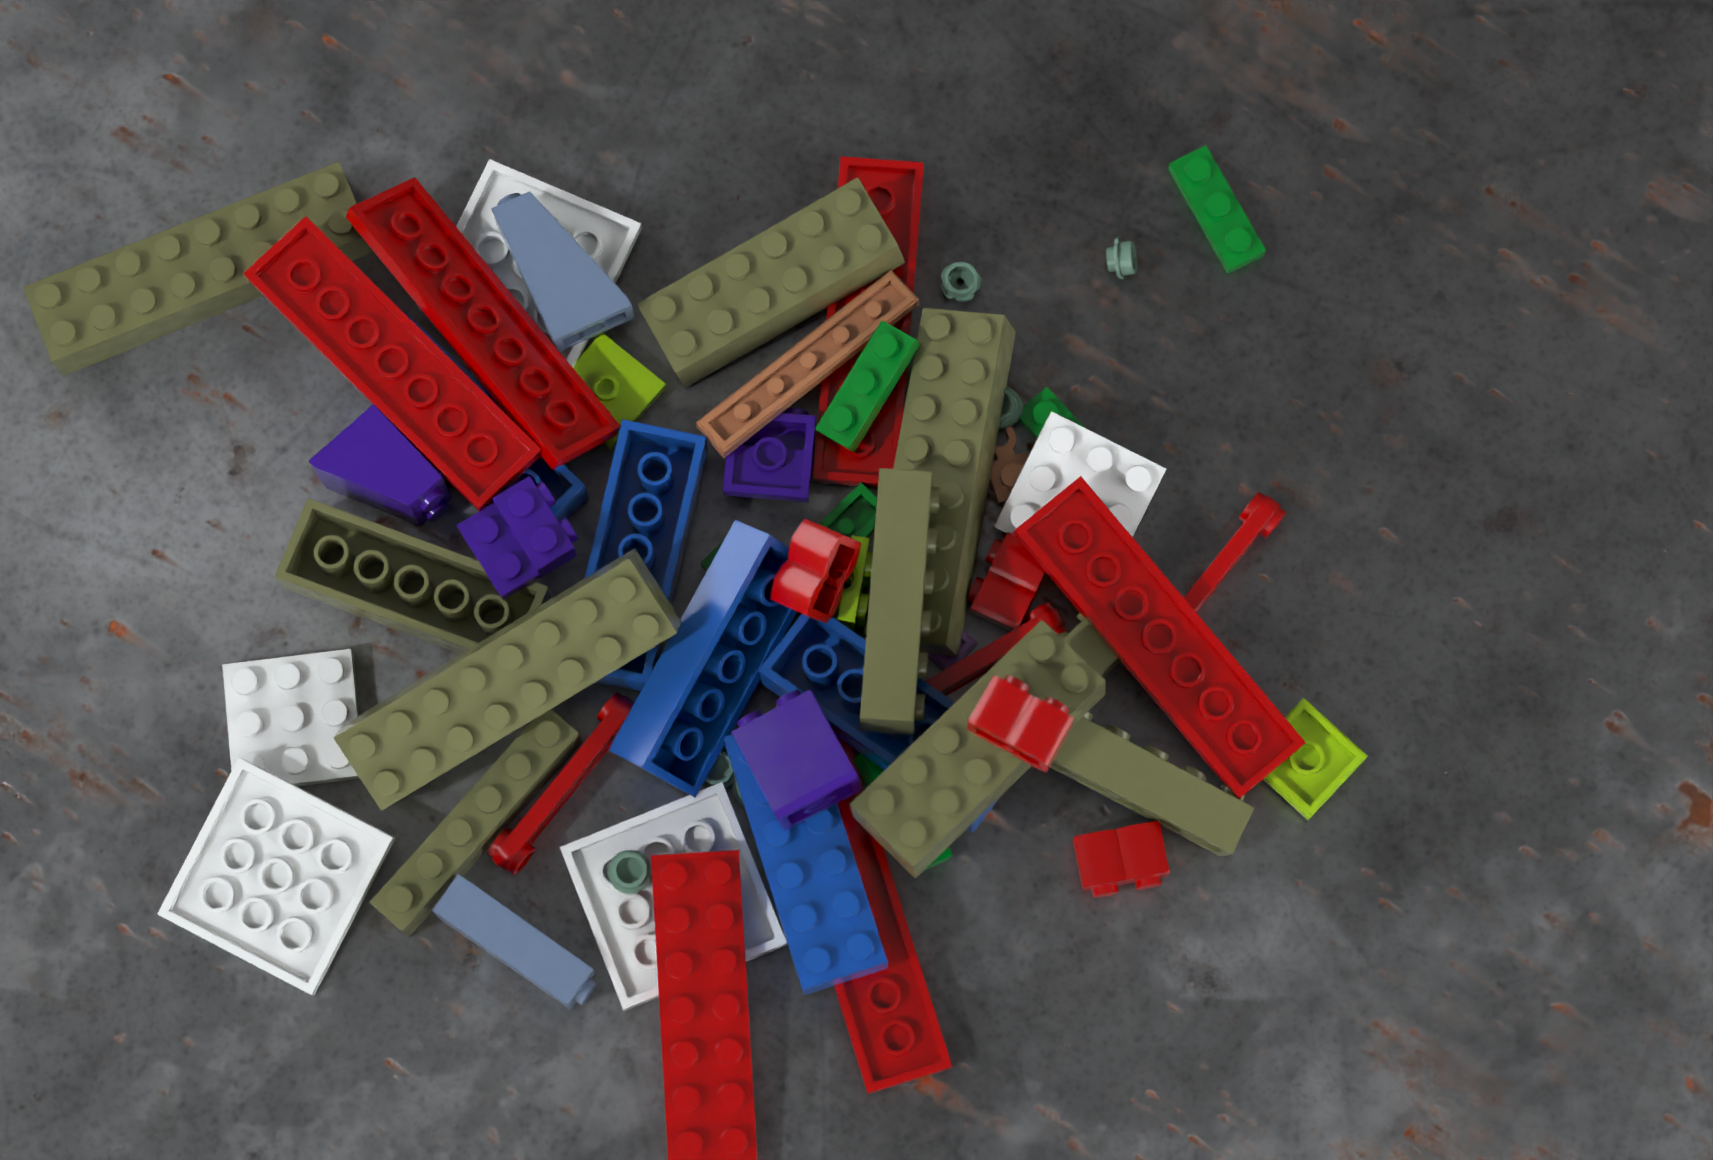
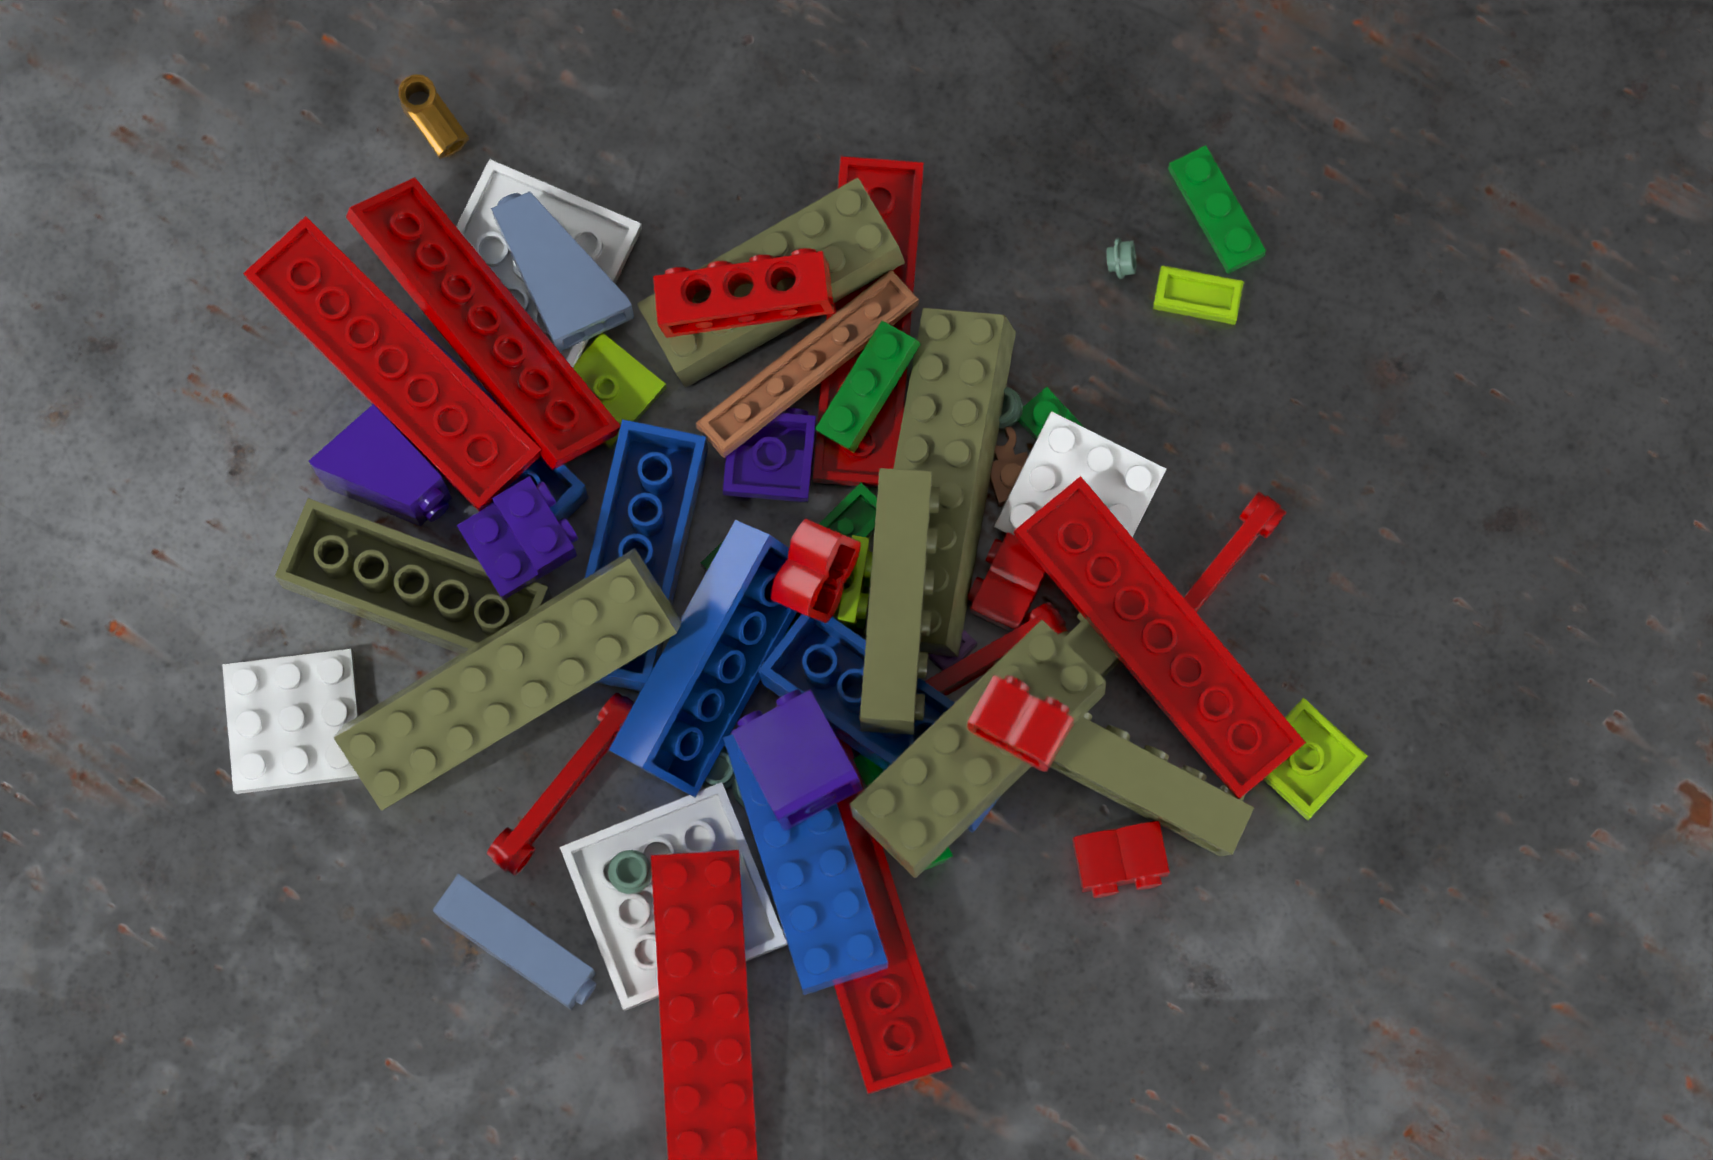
olive brick [23,161,374,376] -> none
white plate [157,758,396,995] -> none
olive brick [369,709,583,938] -> none
sand green plate [940,262,982,302] -> none
none -> pearl gold piece [399,74,469,159]
none -> red brick [653,248,834,338]
none -> lime tile [1153,265,1244,325]

